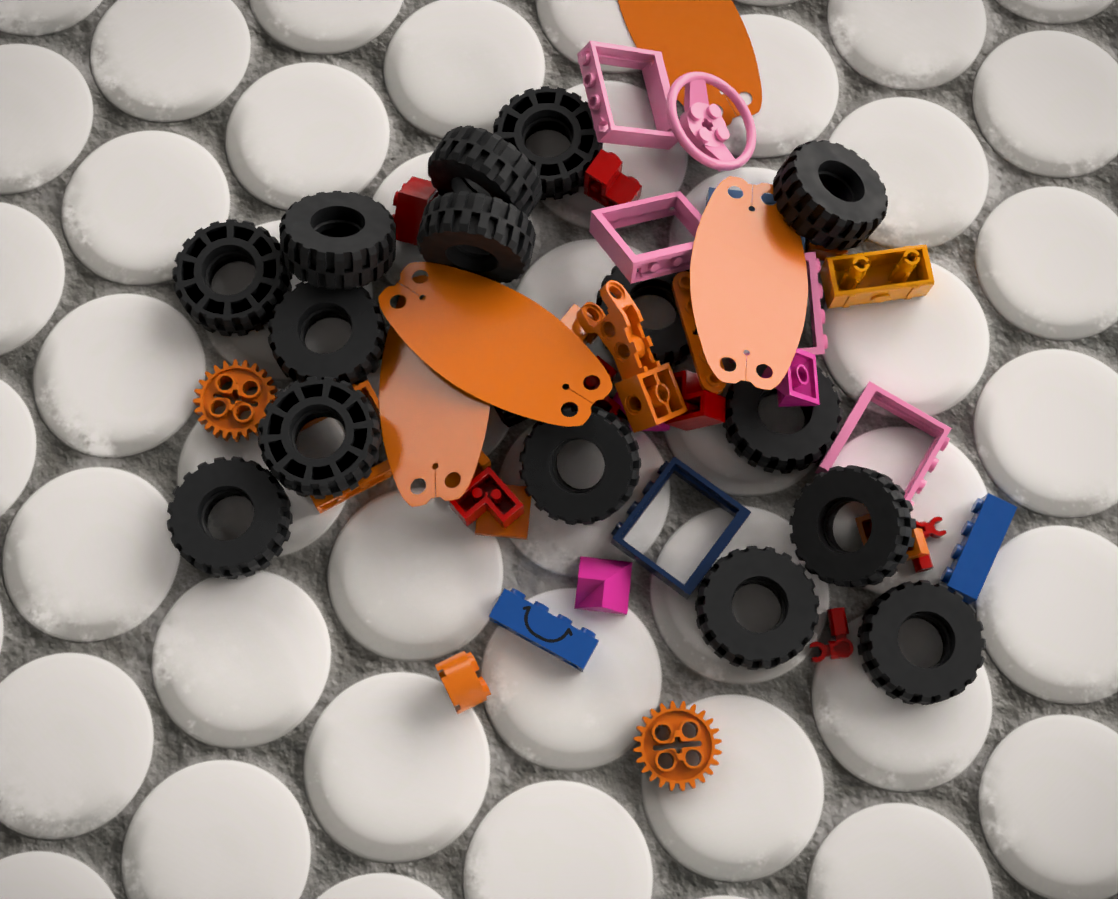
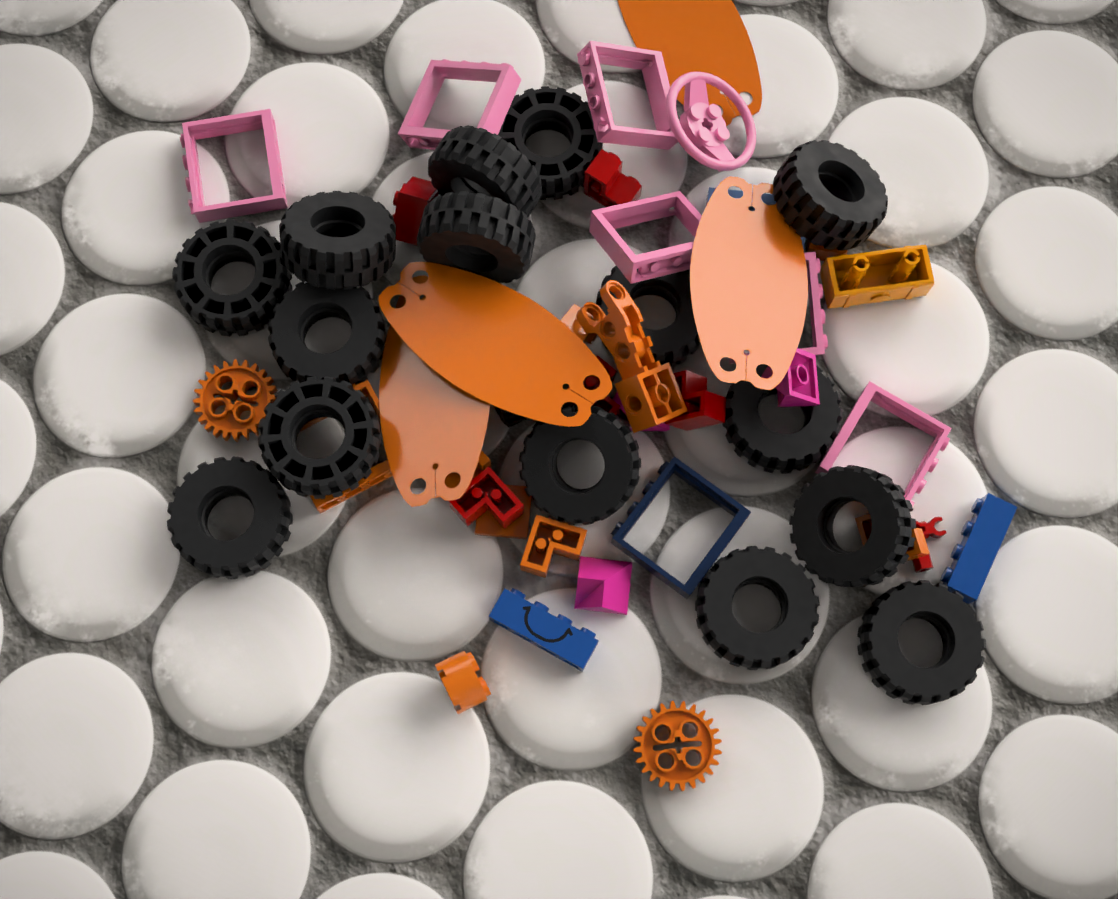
orange piece [672,271,727,394] -> none
red bar [809,607,854,663] -> none
none -> bright pink window [180,109,288,223]
none -> bright pink window [398,59,521,150]
none -> orange brick [520,514,587,578]

